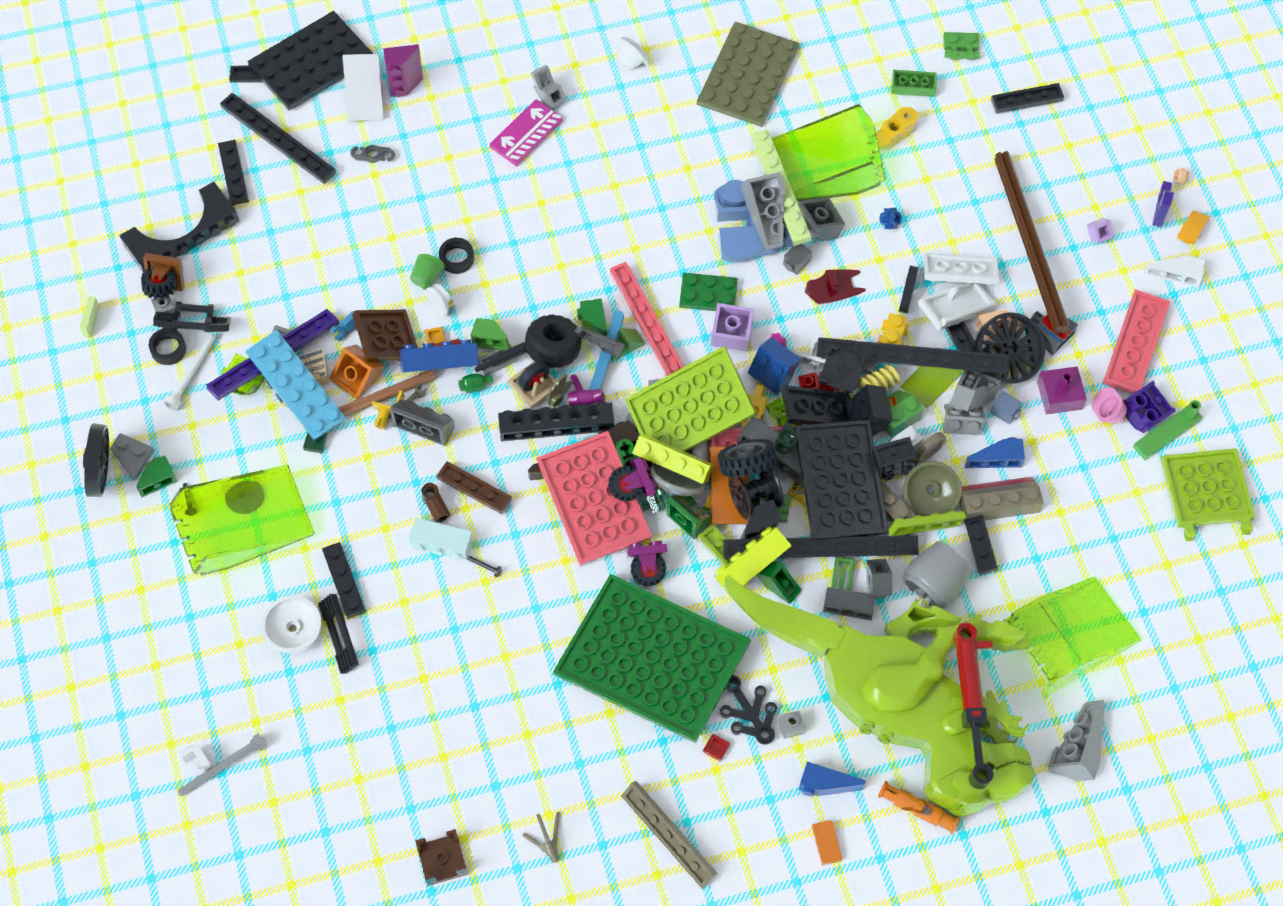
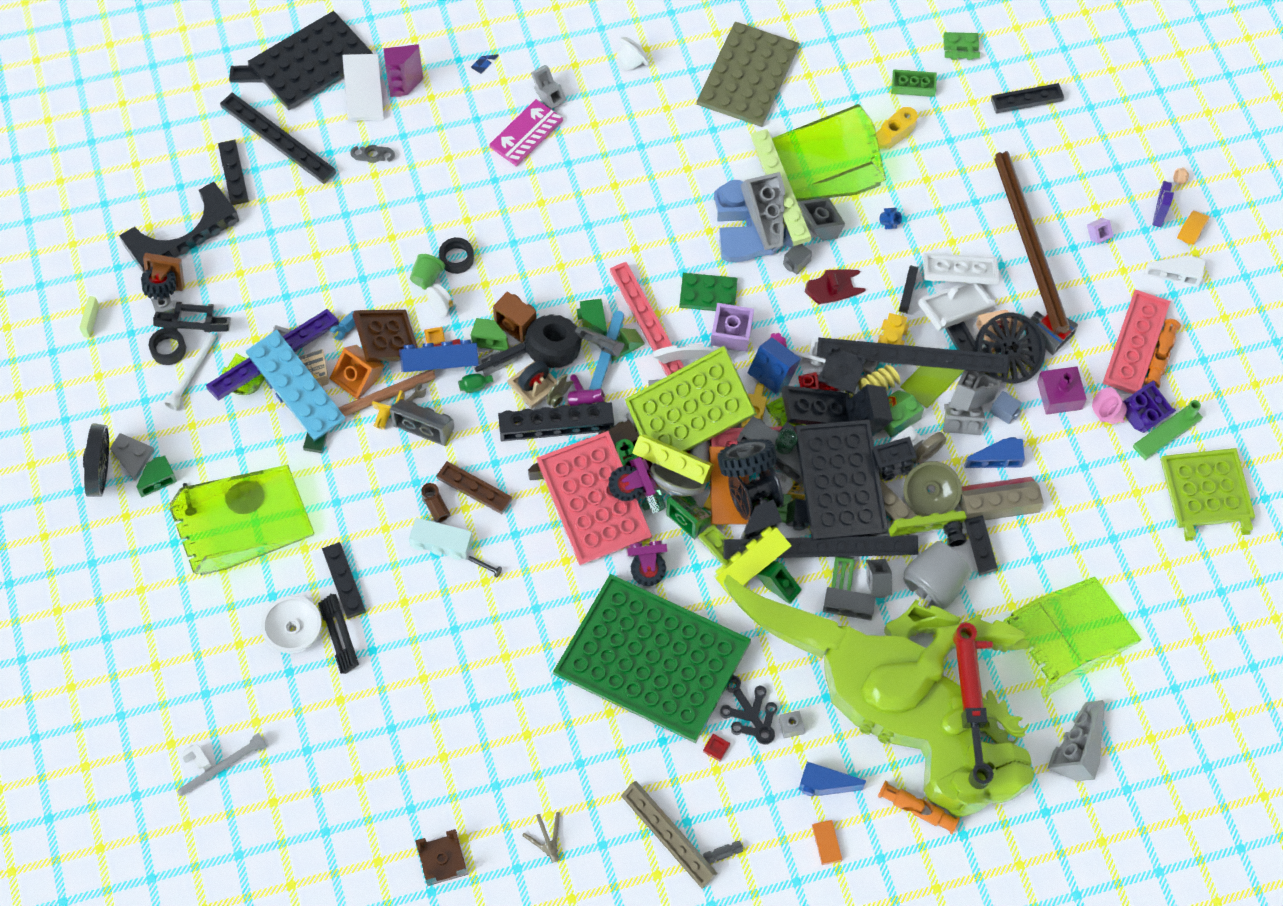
none -> dark blue sticker [471,54,499,74]
none -> dark orange brick [493,291,537,343]
none -> white tile [654,344,731,364]
none -> dark grey axle [703,841,743,864]
none -> black brick [786,498,809,531]
none -> black wheel [943,521,967,547]
none -> orange piece [1144,318,1181,388]

